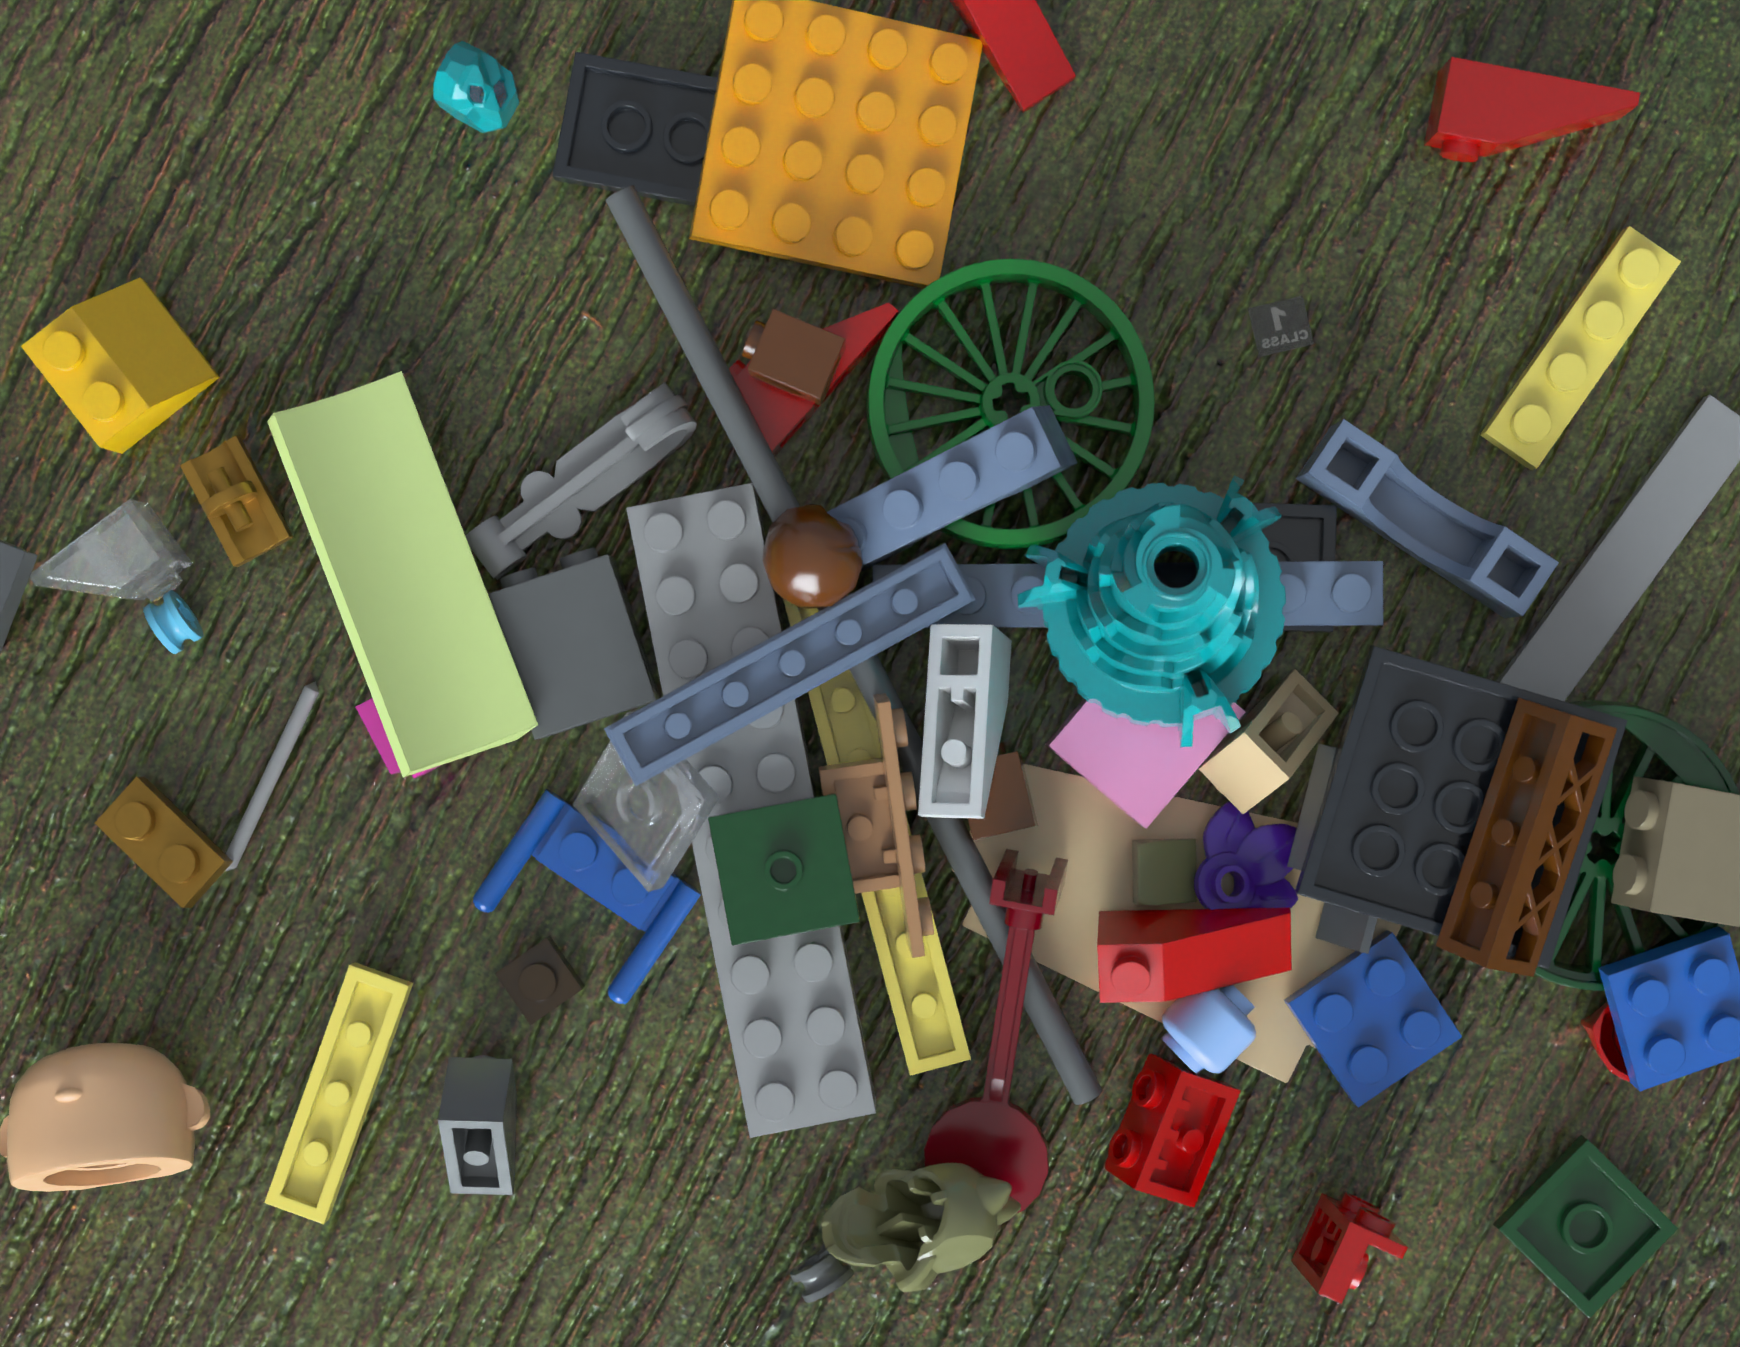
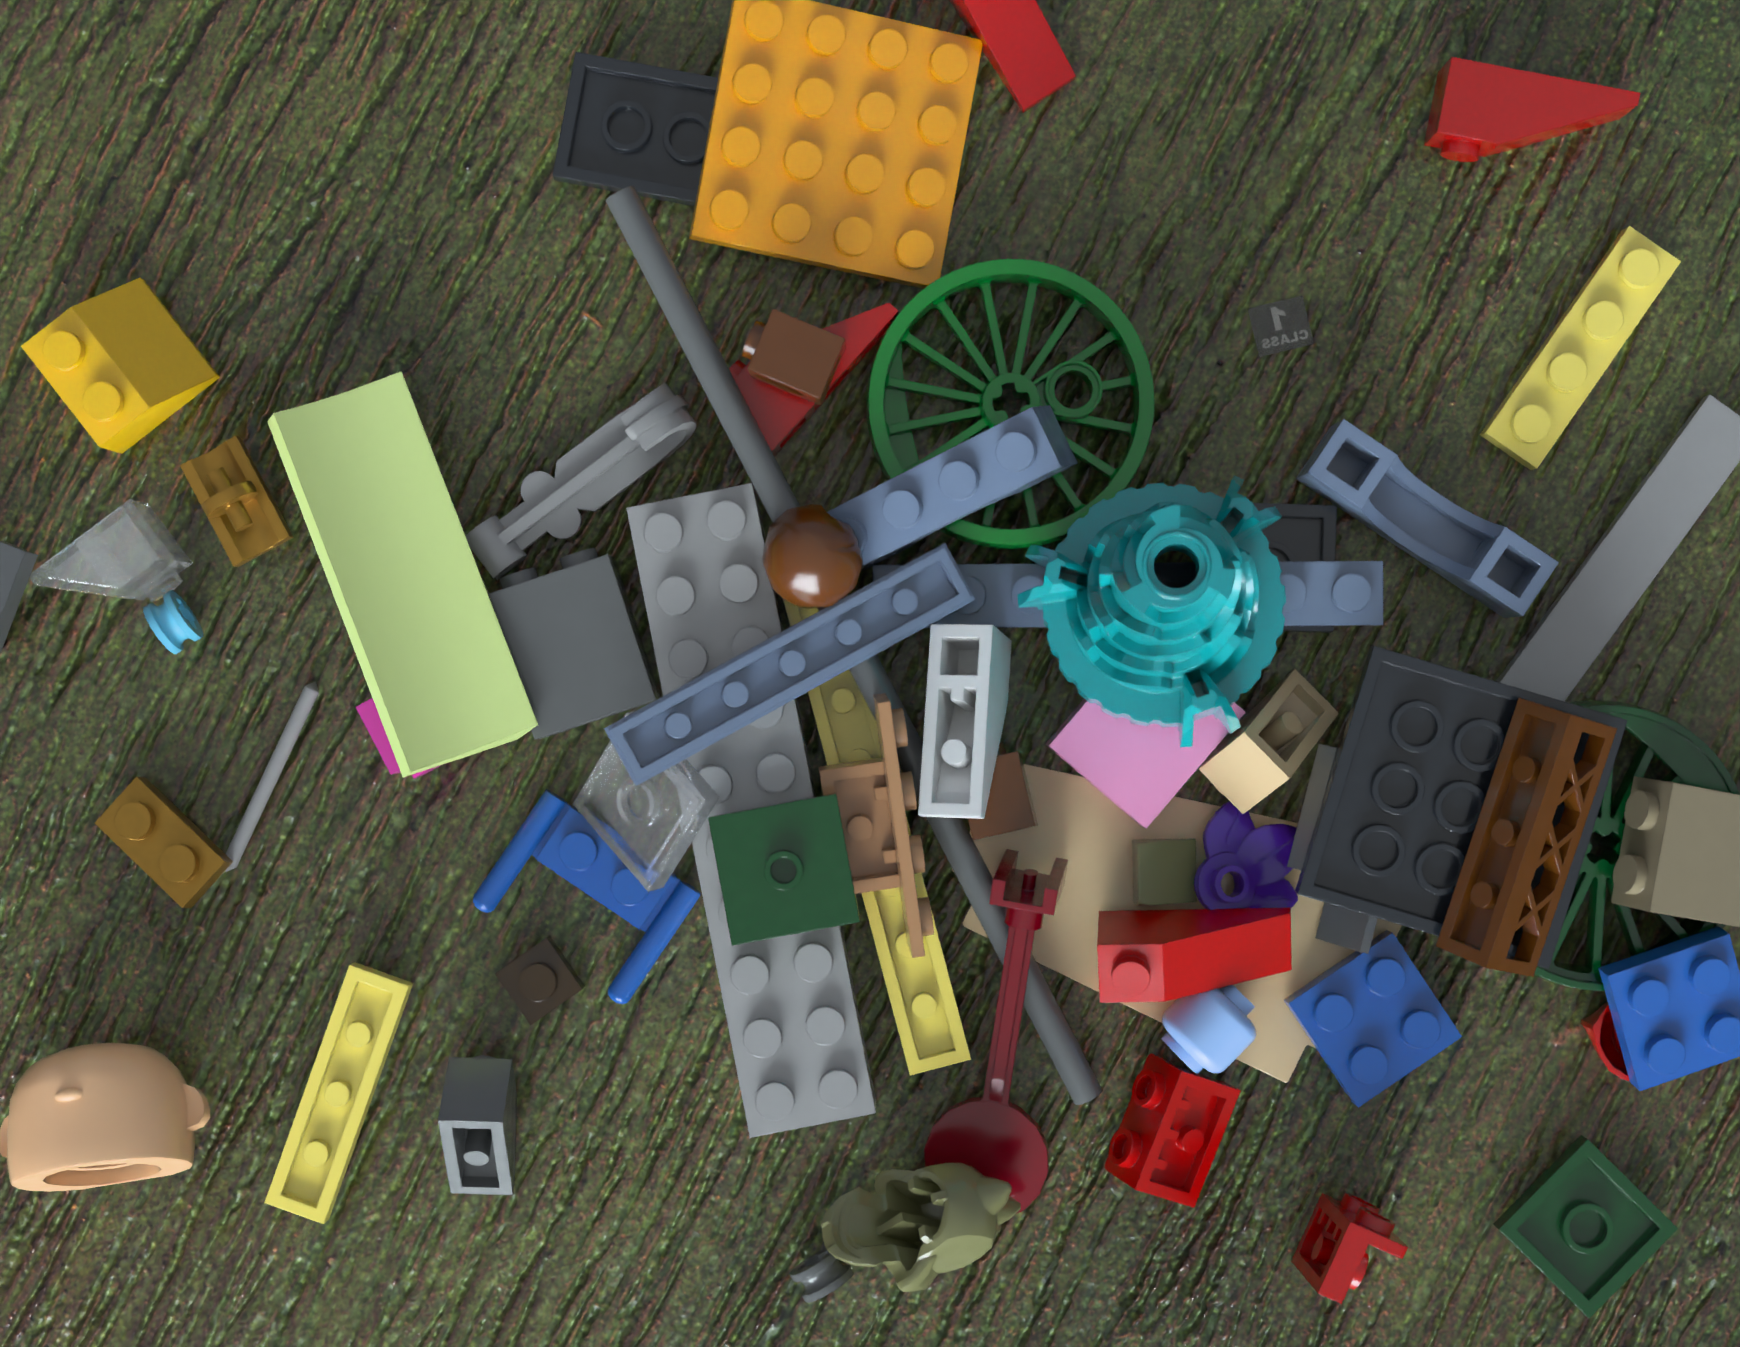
teal rock [433,41,520,133] -> none

